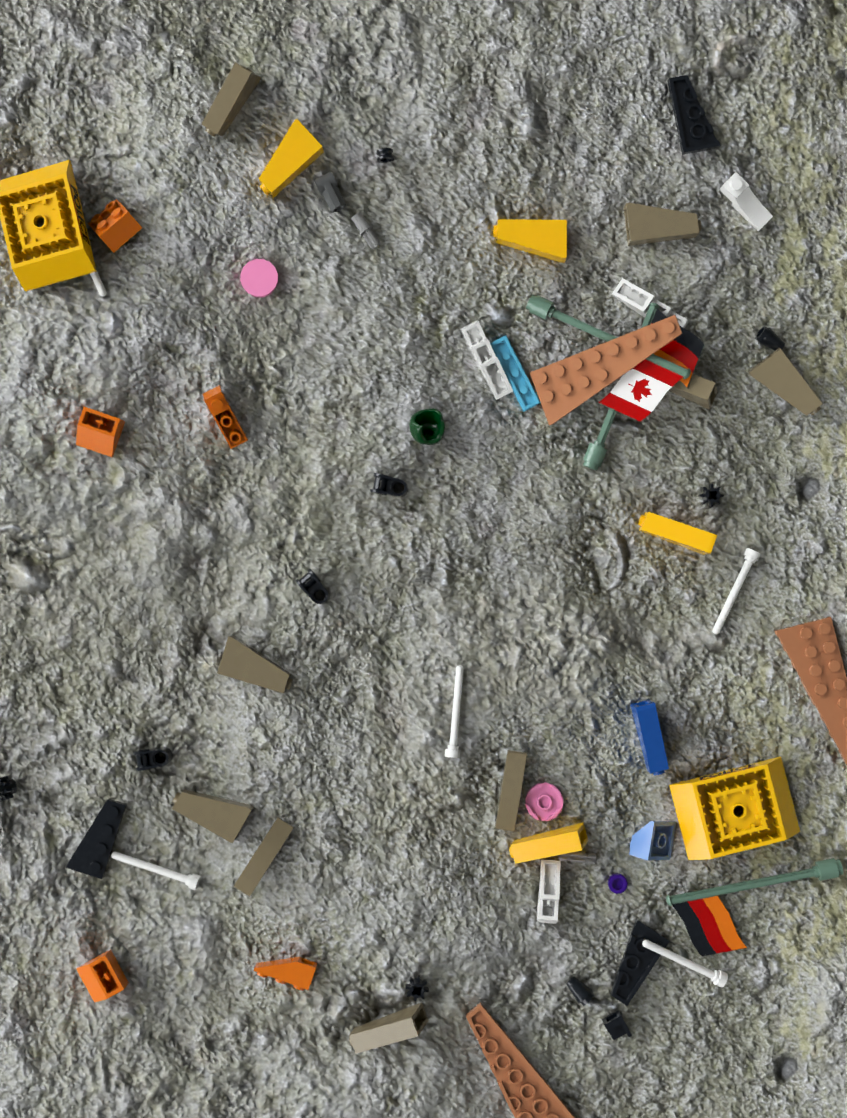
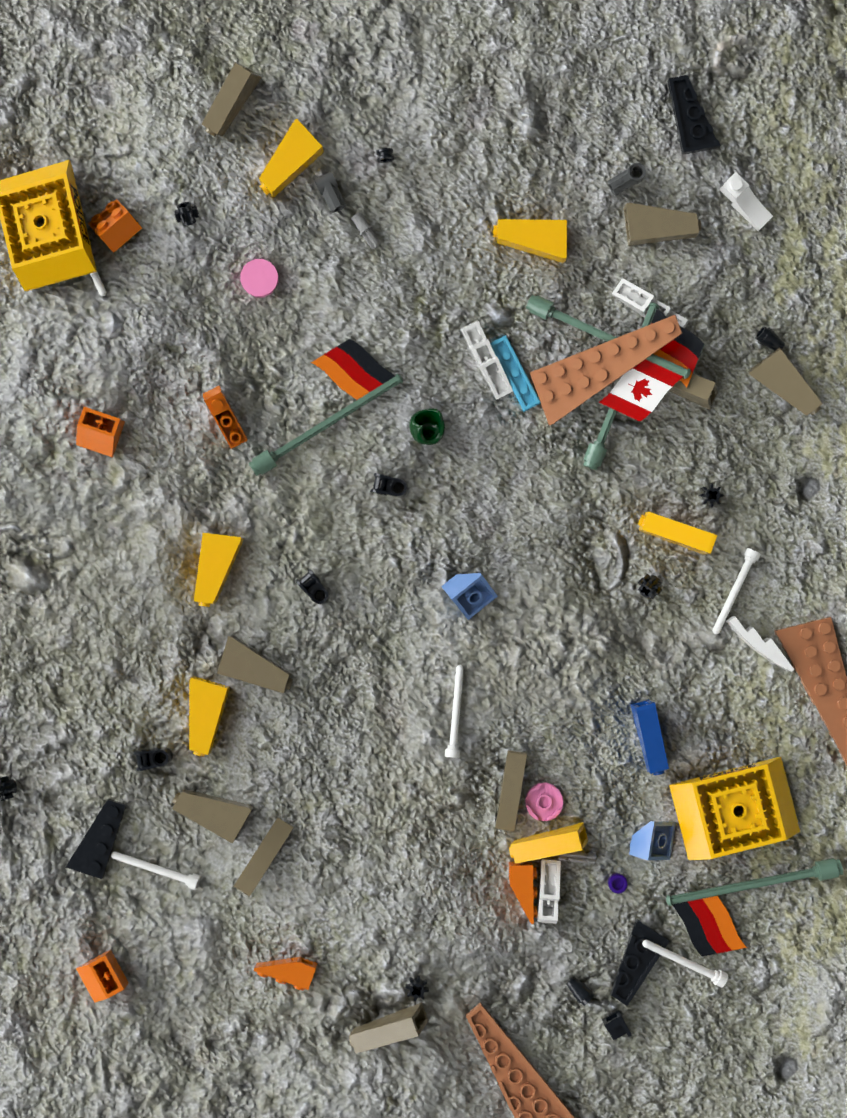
none -> black gear [174,202,199,226]
none -> yellow slope [189,676,230,757]
none -> yellow slope [194,533,243,607]
none -> flag [249,339,403,476]
none -> medium blue slope [441,573,498,620]
none -> orange slope [509,862,537,924]
none -> dark grey piece [607,163,646,196]
none -> black gear [638,574,662,599]
none -> white slope [726,616,795,672]

